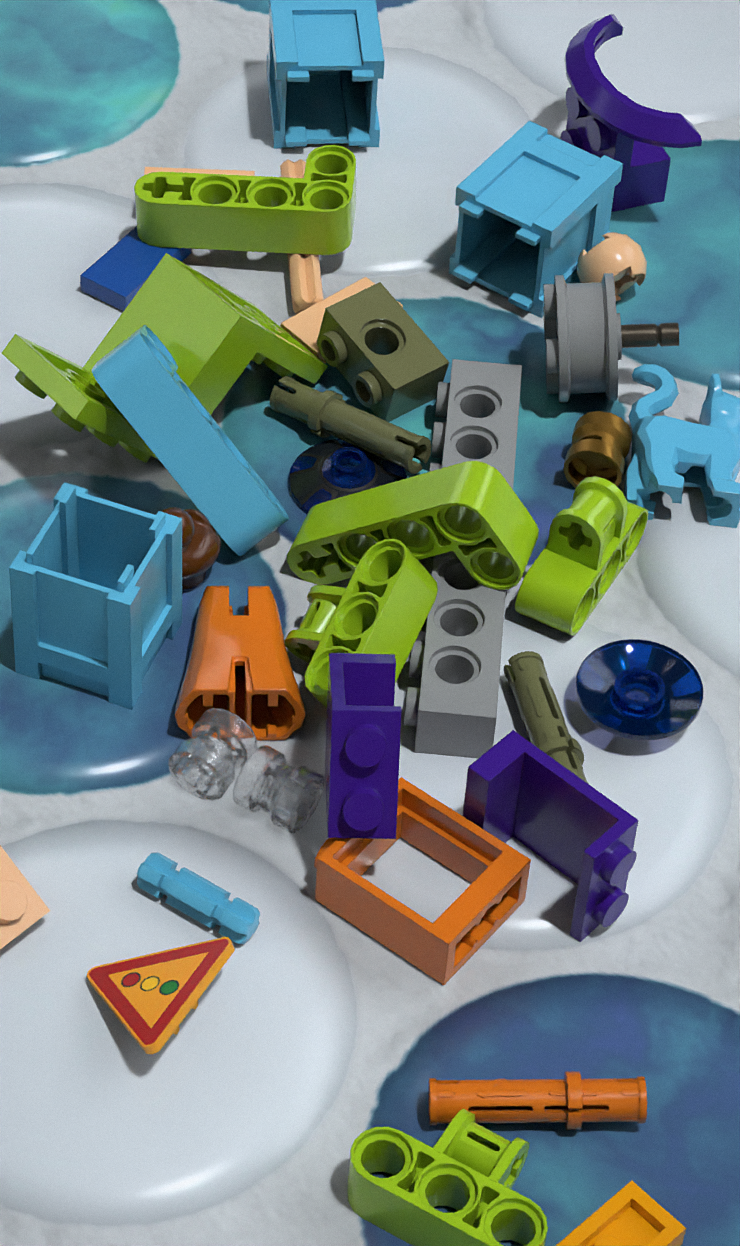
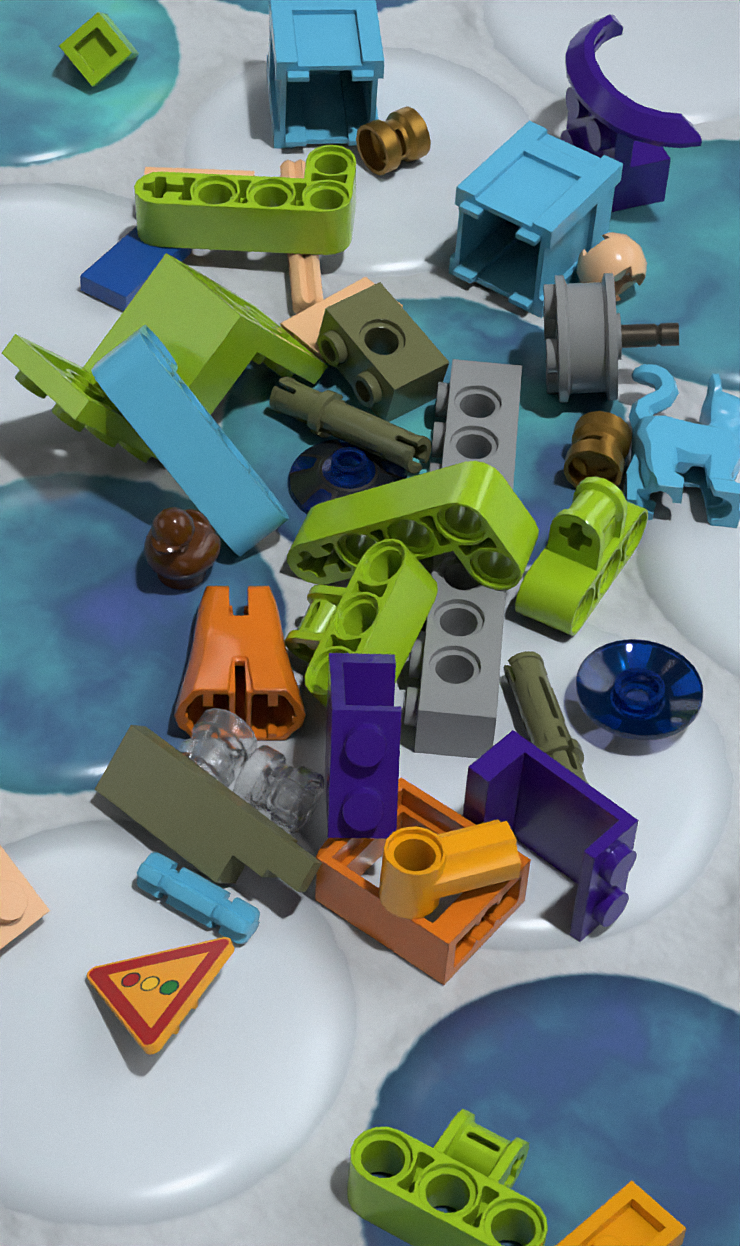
medium azure container [9,482,182,710] -> none
orange pin [428,1071,647,1130] -> none
none -> lime panel [59,12,139,87]
none -> olive piece [95,725,322,892]
none -> pearl gold wheel [356,106,431,175]
none -> light orange piece [378,819,521,919]

